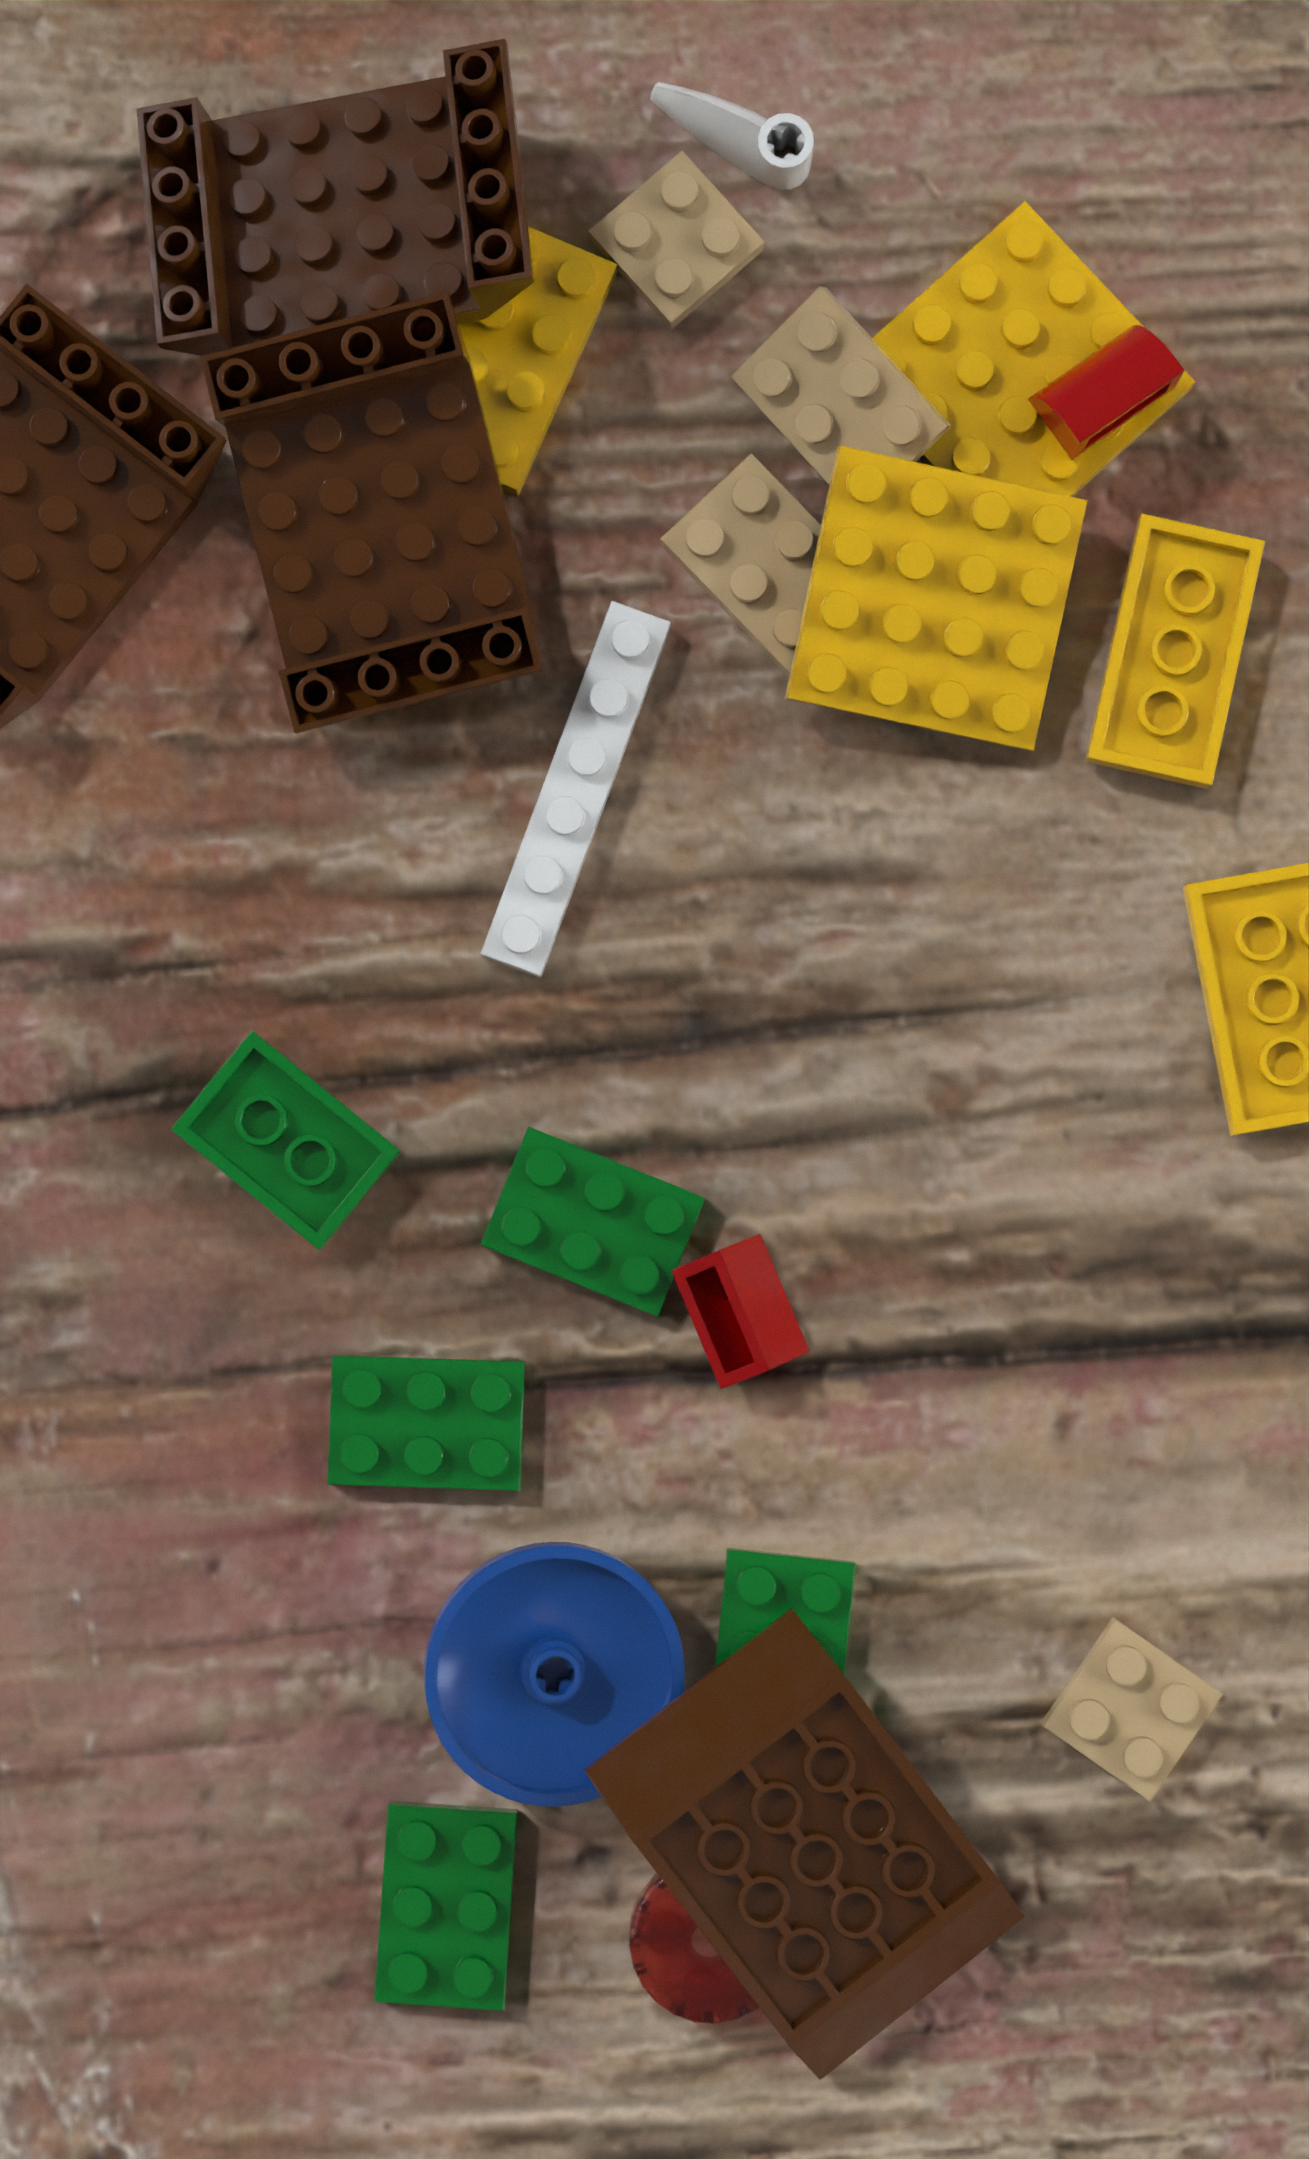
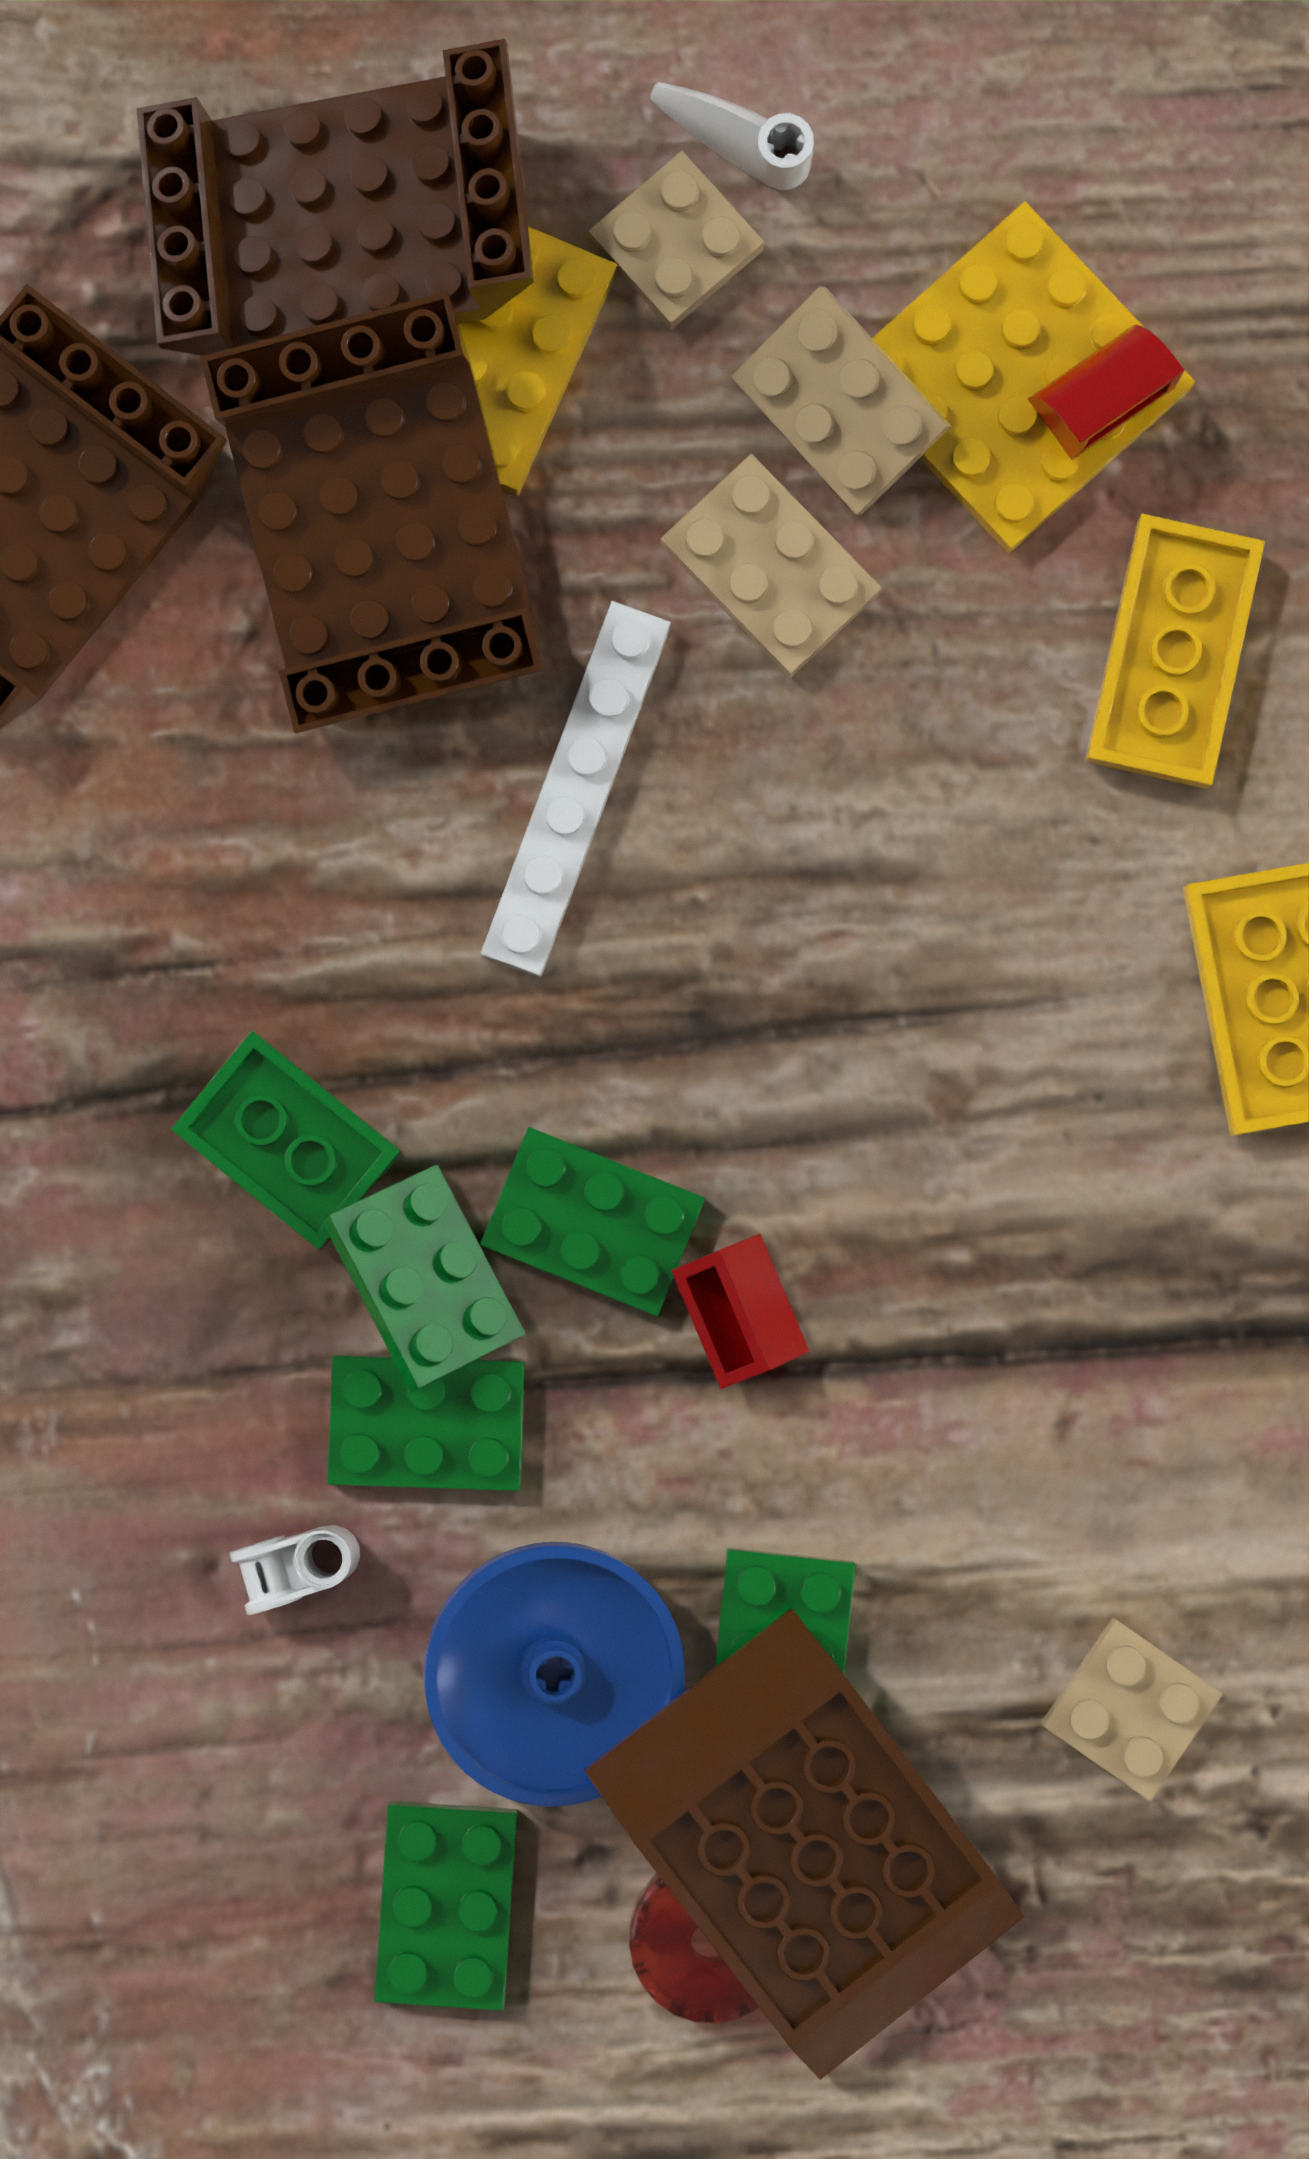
yellow plate [785,445,1088,751] -> none
none -> white piece [229,1525,360,1615]
none -> green plate [322,1165,526,1393]

